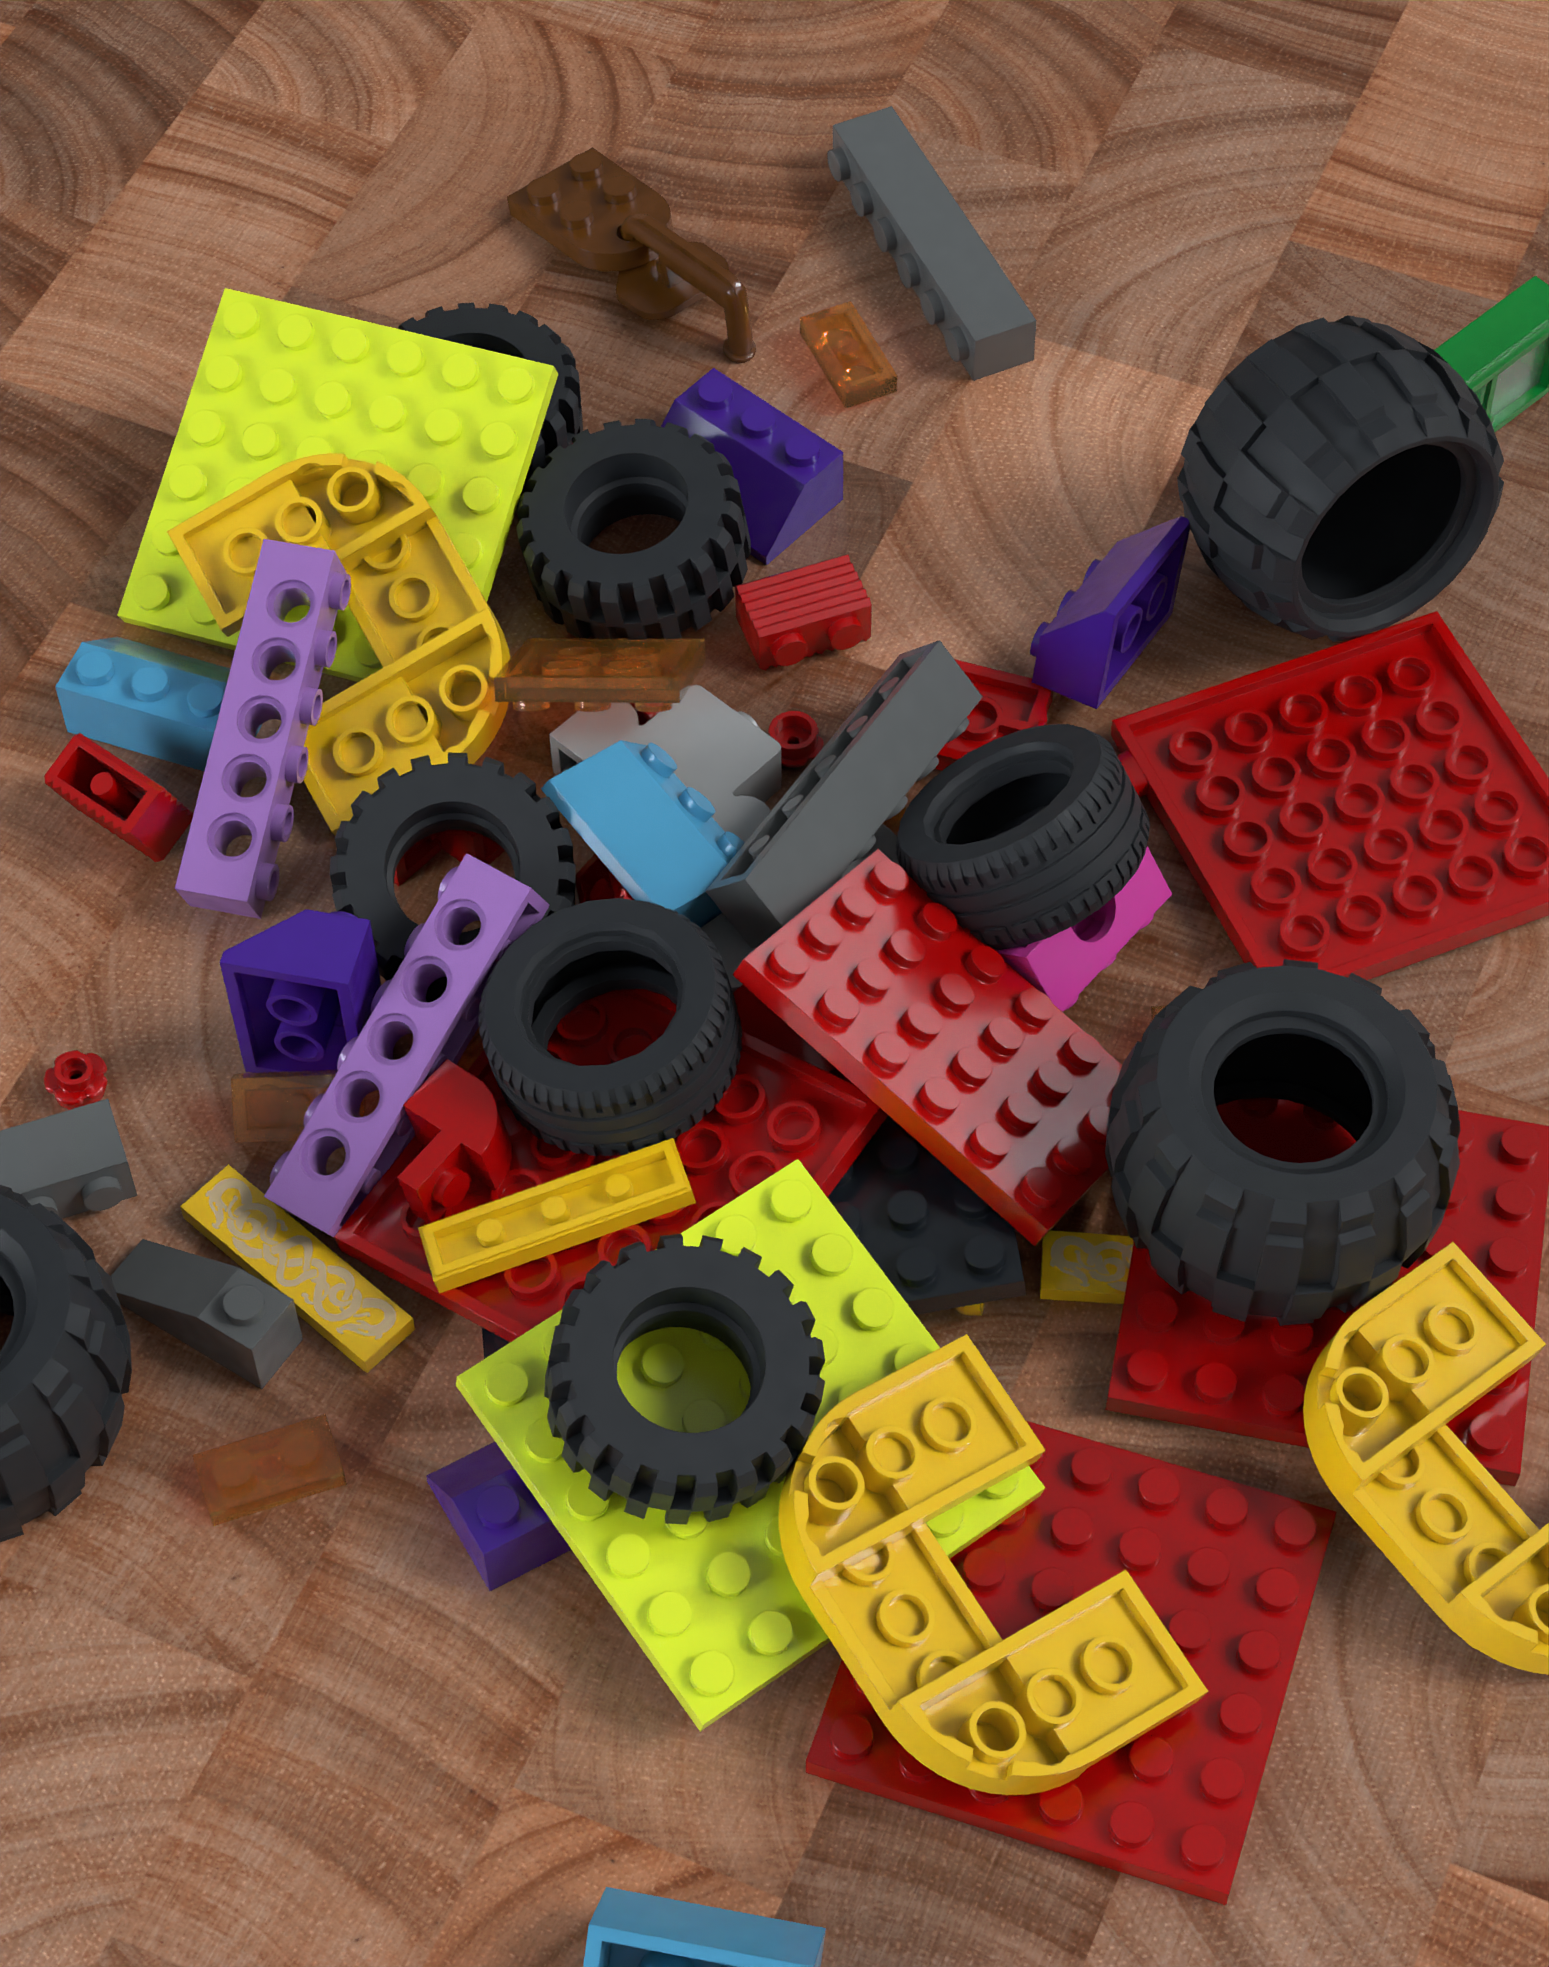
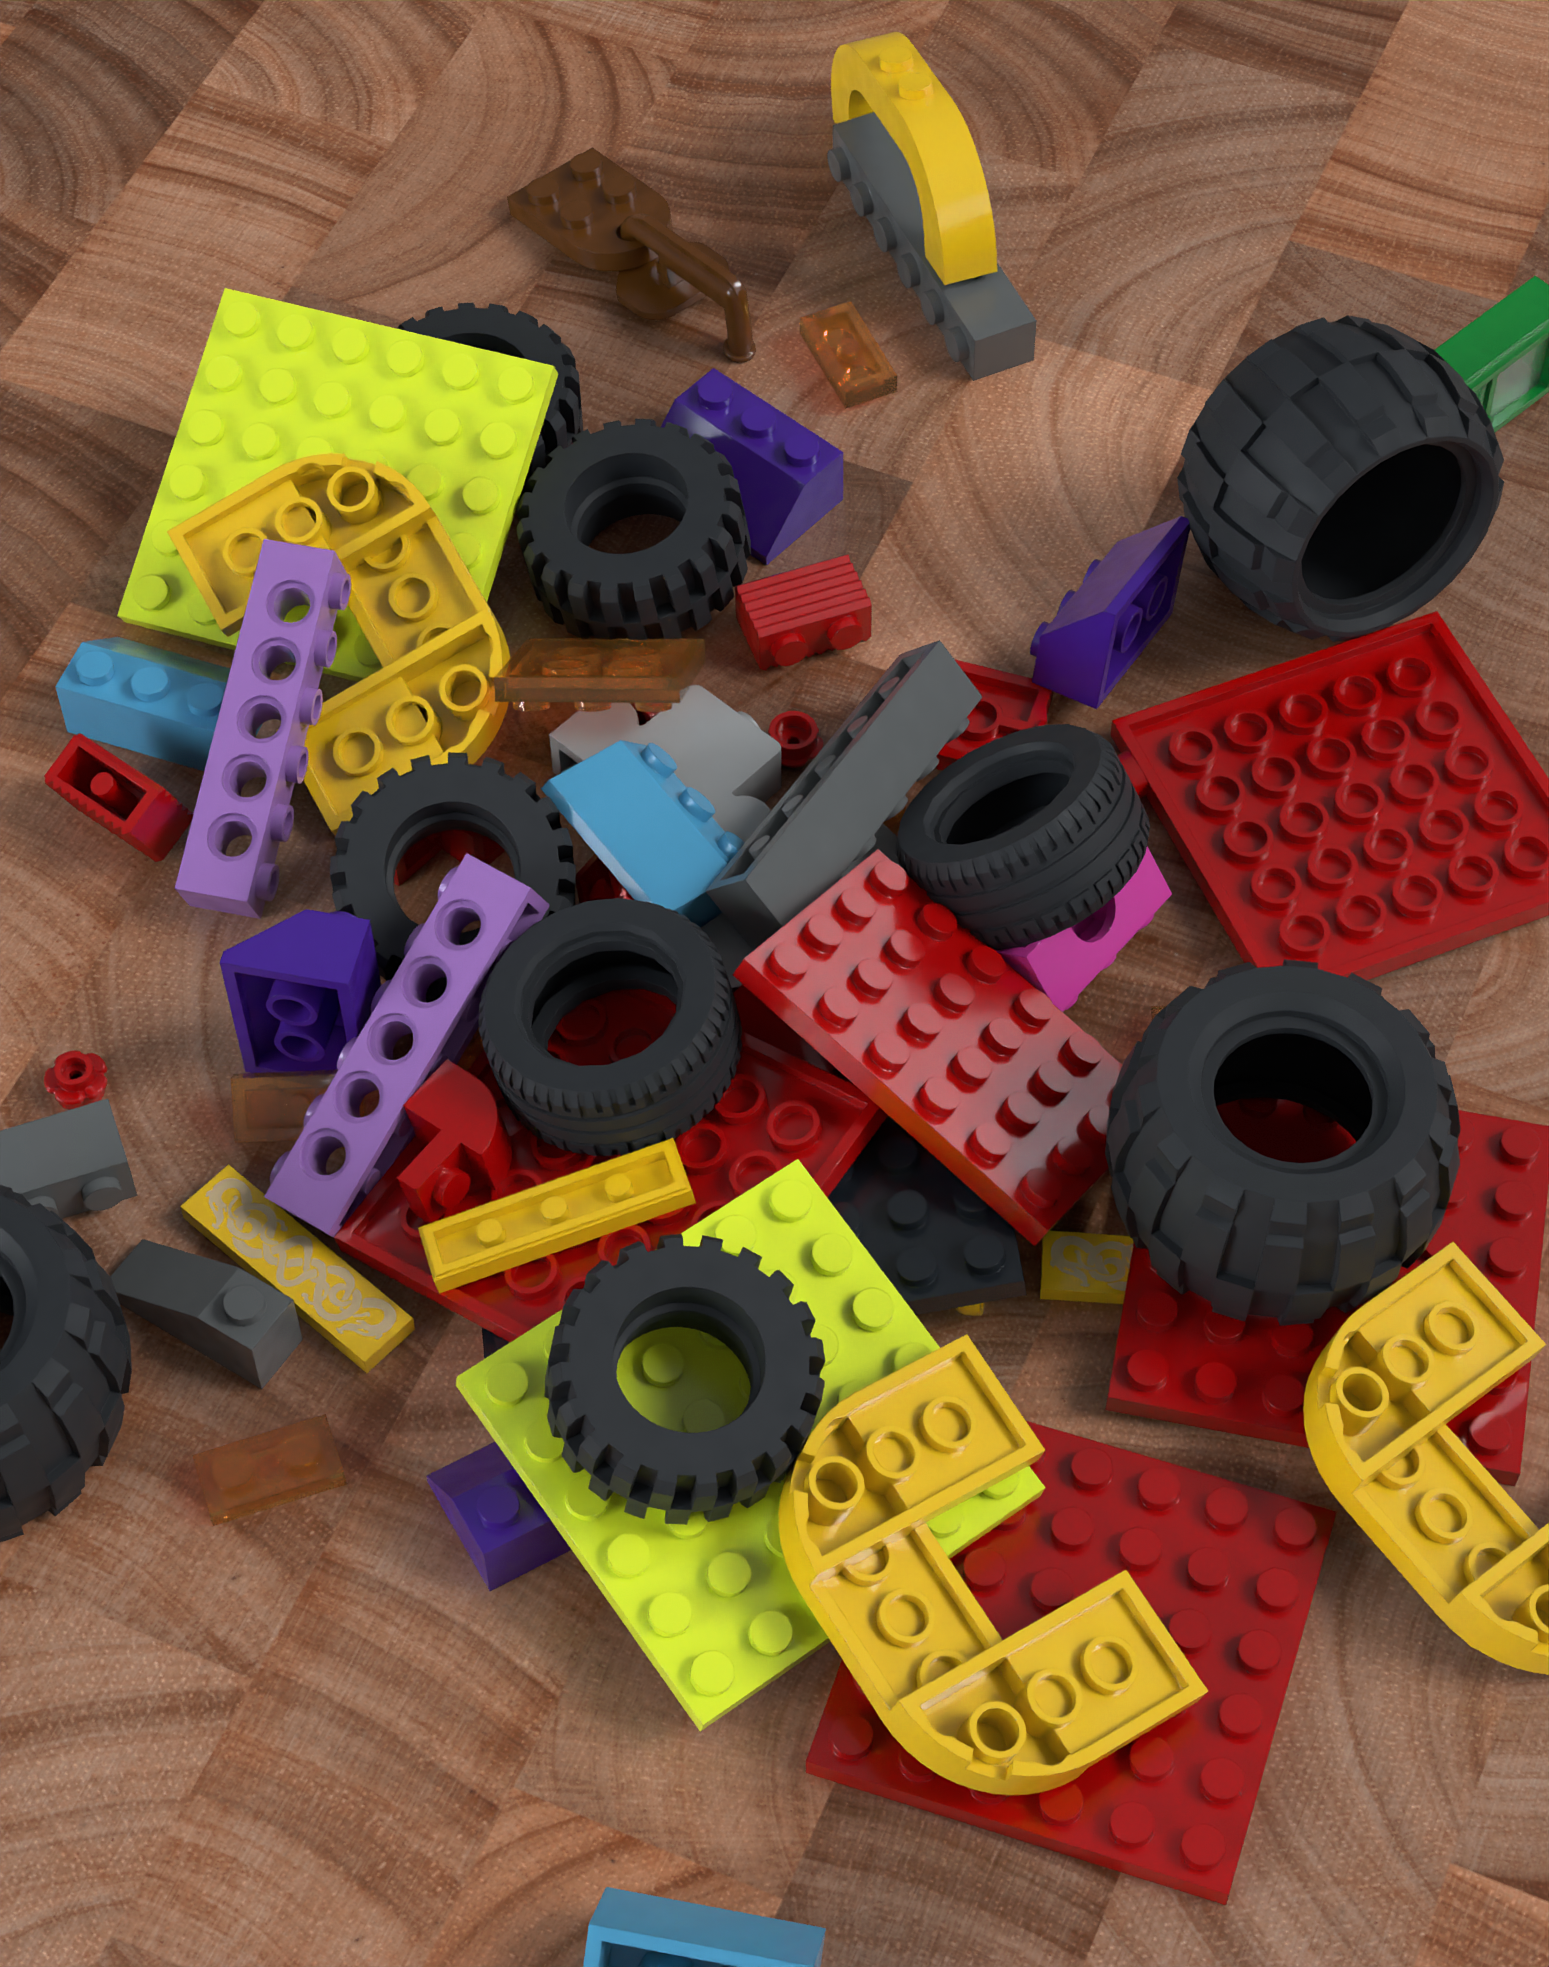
none -> yellow arch [831,32,998,285]

